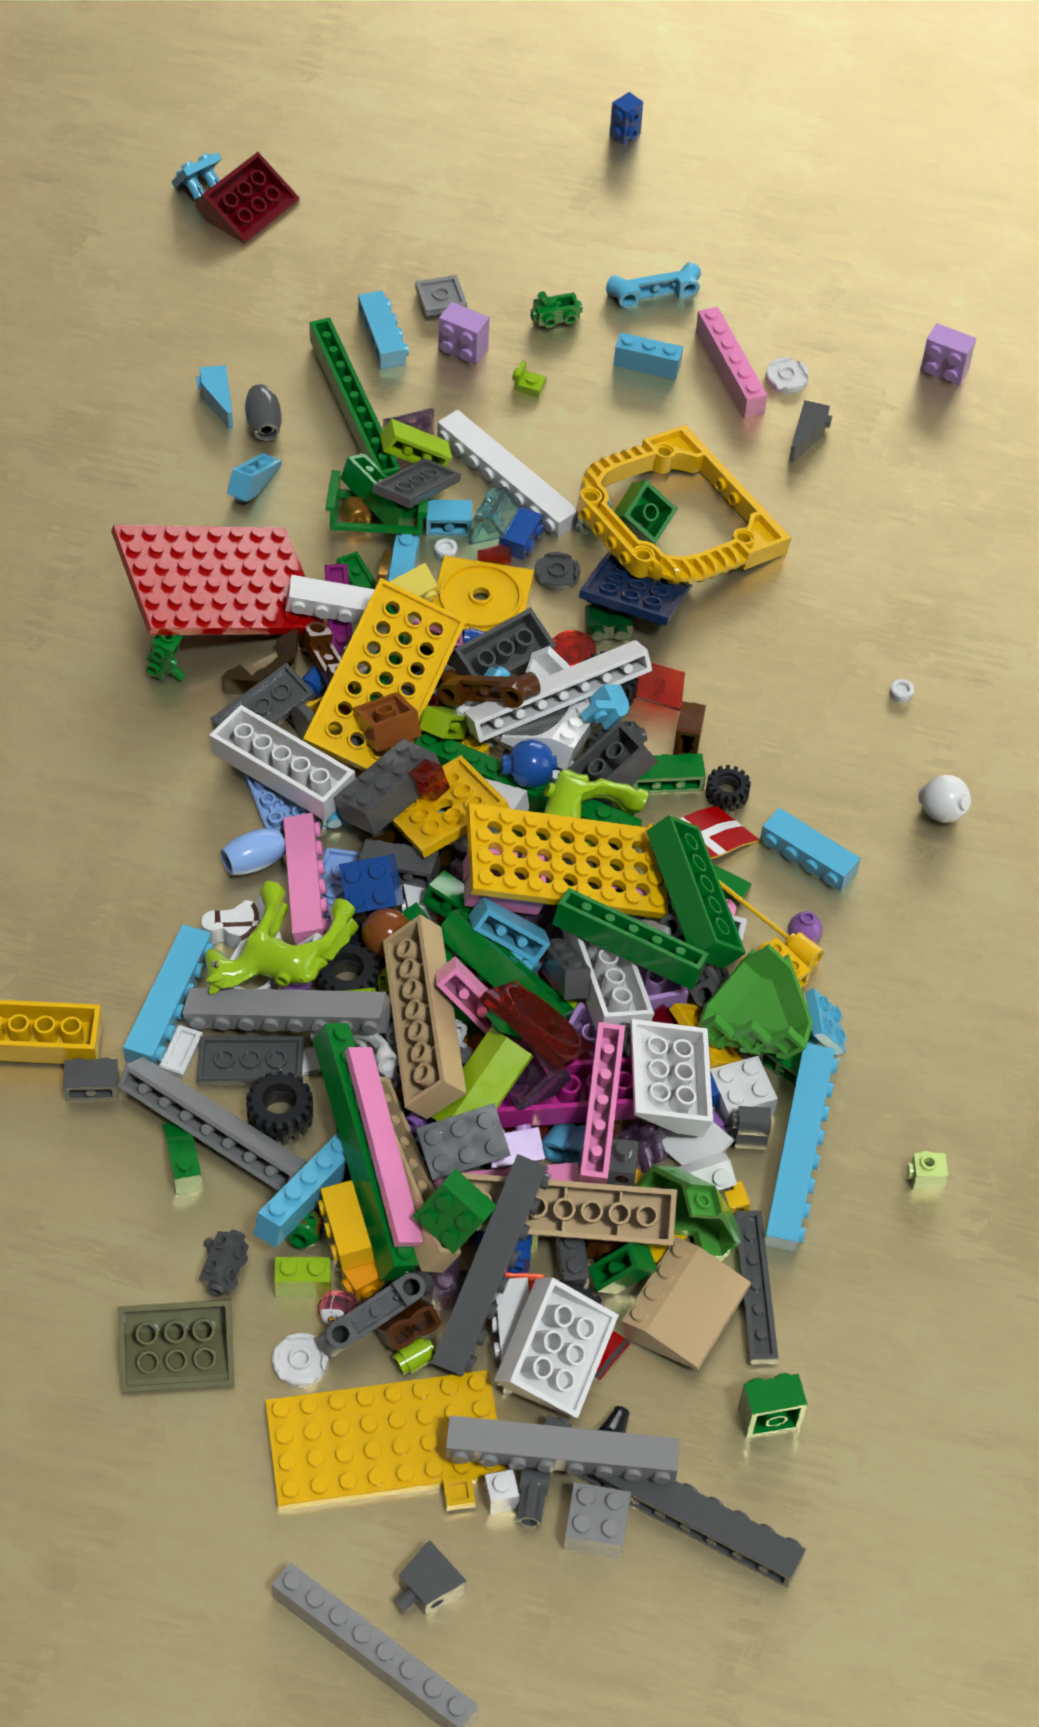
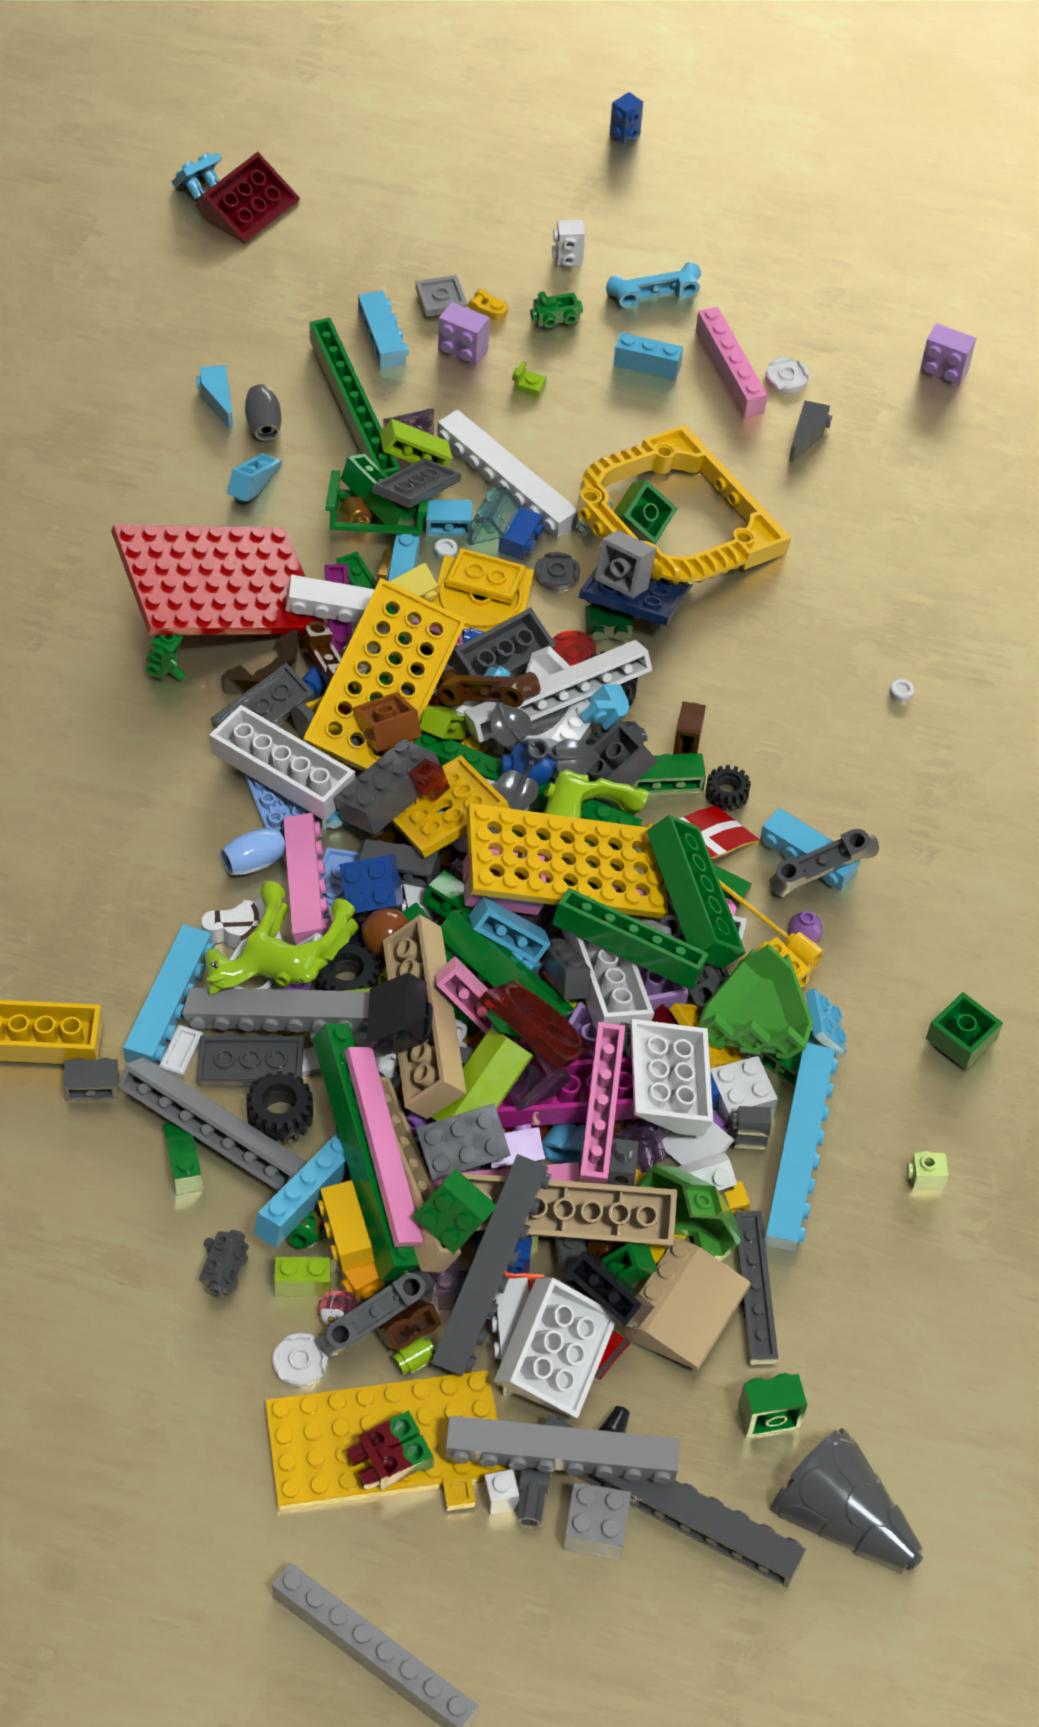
olive slope [118,1299,235,1393] -> none
dark grey torso [393,1540,467,1615] -> none
clear red cone [478,544,512,565] -> none
clear red piece [635,663,685,711] -> none
white brick [918,774,971,823] -> none
none -> dark red hips [346,1410,434,1490]
none -> black brick [366,972,433,1055]
none -> yellow tile [446,548,526,604]
none -> yellow plate [468,289,508,320]
none -> dark grey plant [491,702,600,810]
none -> white brick [552,220,585,267]
none -> black brick [566,1251,654,1329]
none -> light grey brick [595,530,657,598]
none -> dark grey plate [769,829,879,897]
none -> dark grey cone [770,1428,924,1575]
none -> green brick [926,992,1003,1070]

